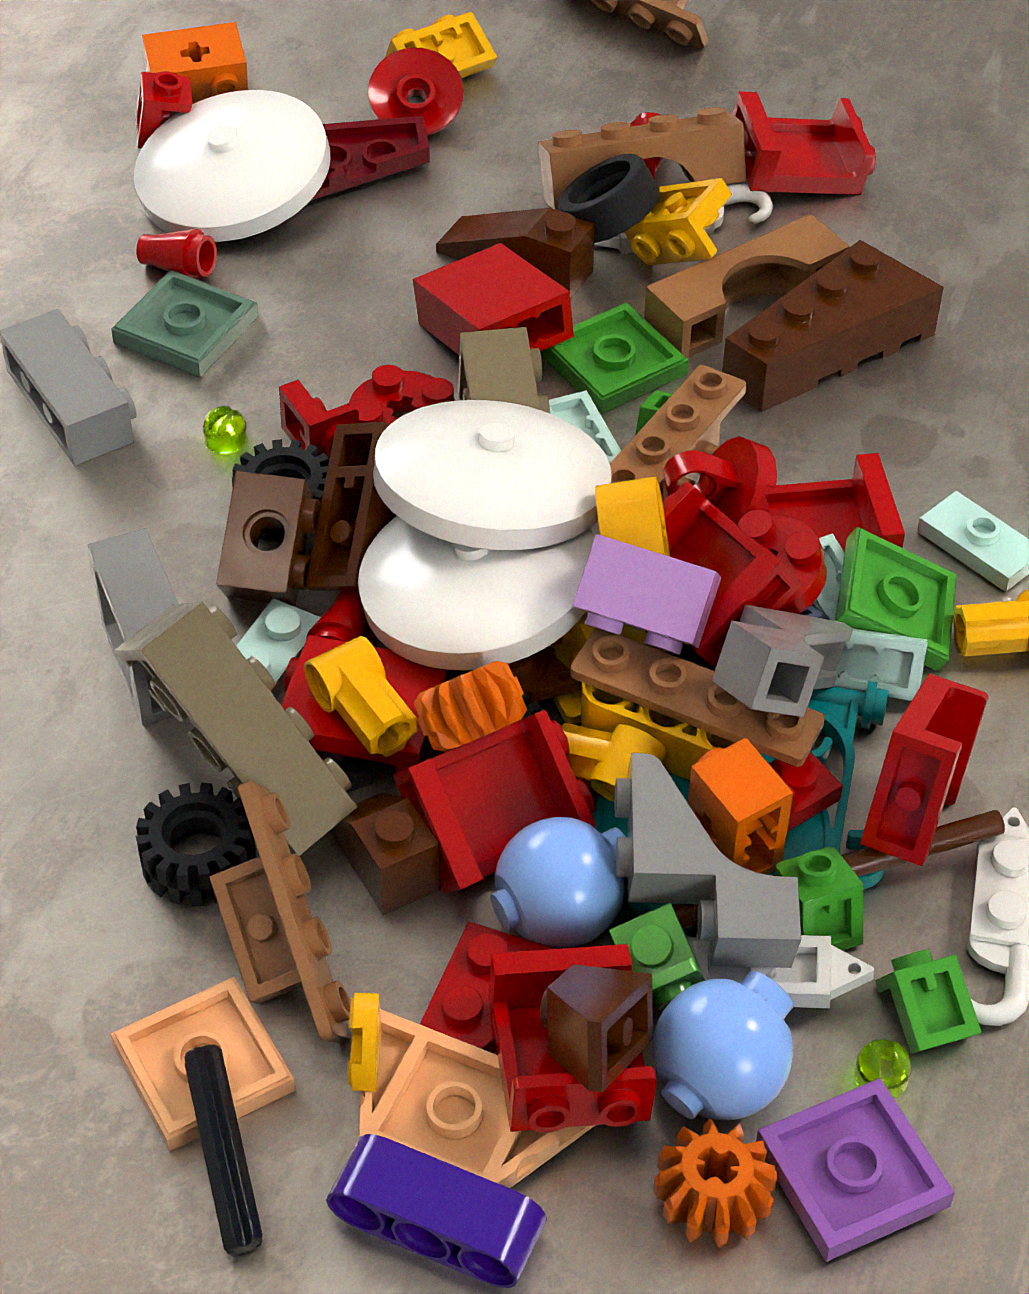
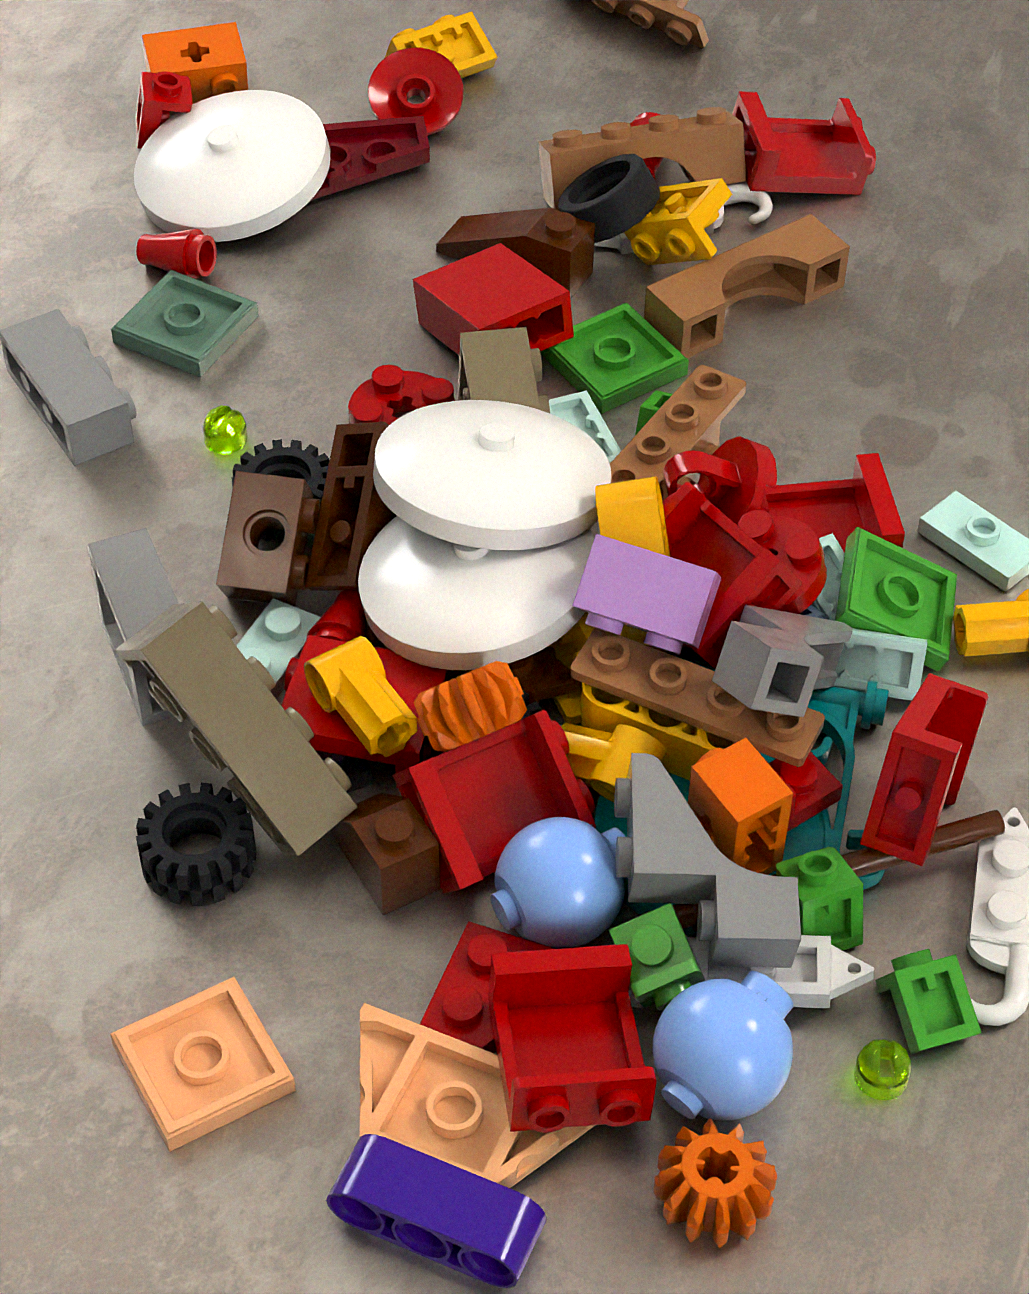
black axle [184,1045,263,1254] -> none
medium nougat bracket [210,780,351,1043] -> none
red bracket [279,379,359,460] -> none
yellow tile [348,993,382,1092] -> none
reddish brown slope [540,964,653,1092] -> none
reddish brown wedge [722,240,944,412] -> none
medium lavender plate [756,1078,955,1262] -> none

